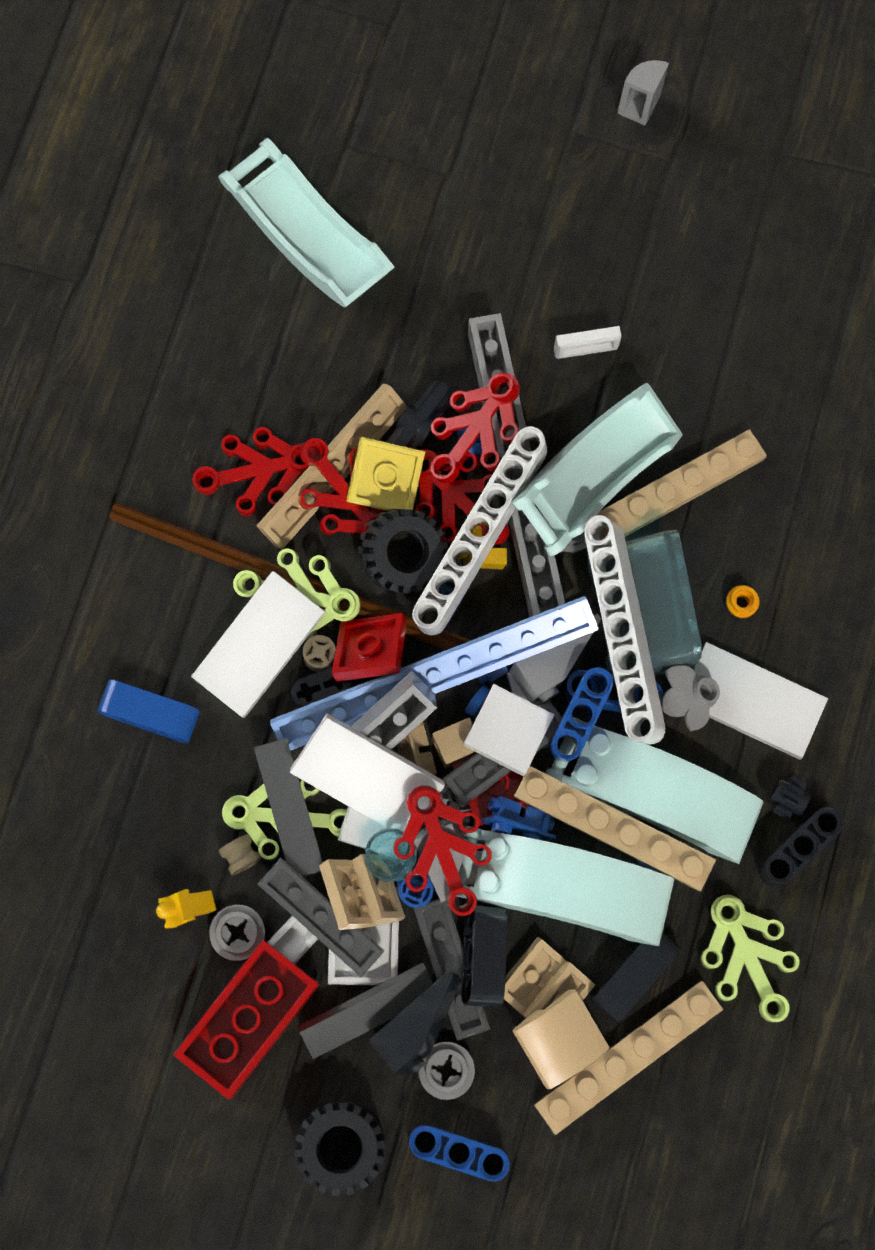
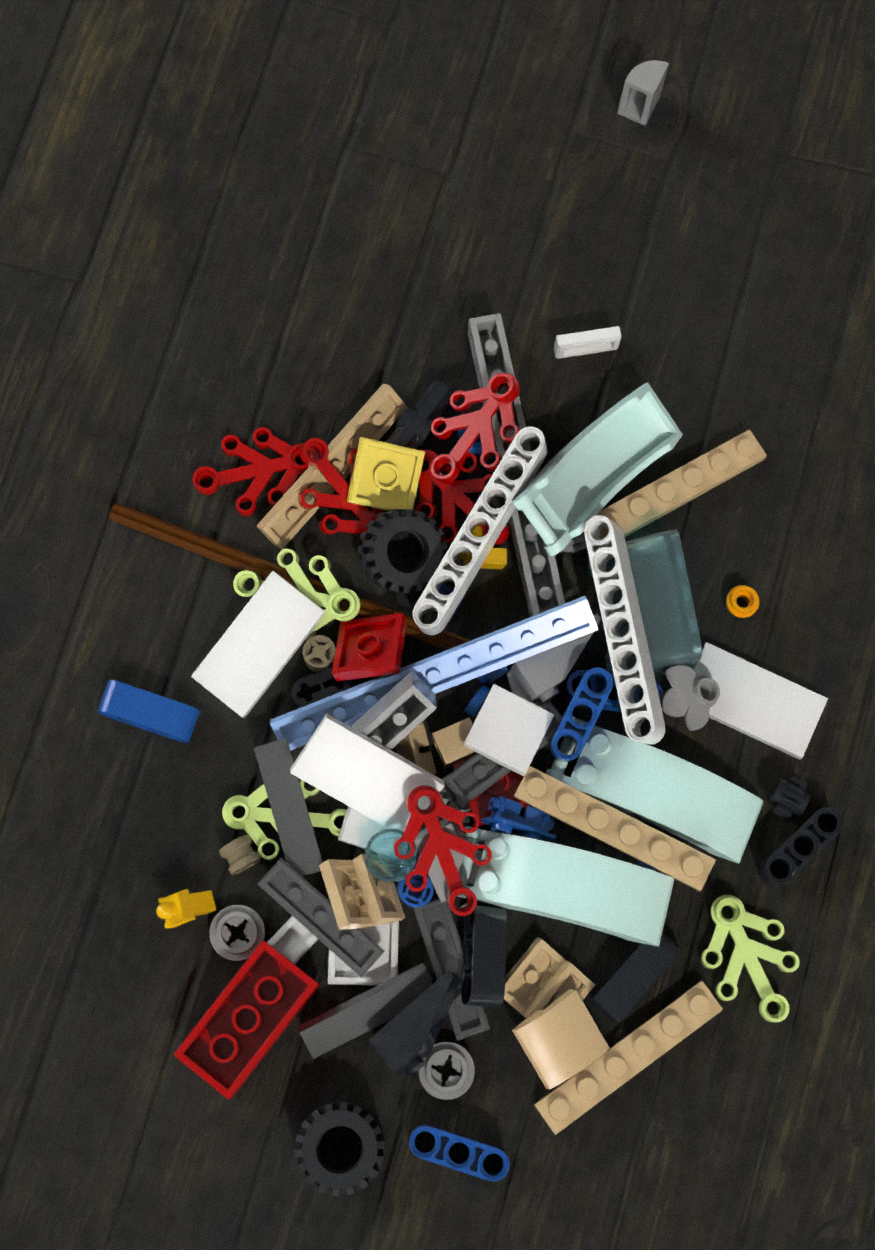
light aqua windscreen [218,138,394,308] -> none

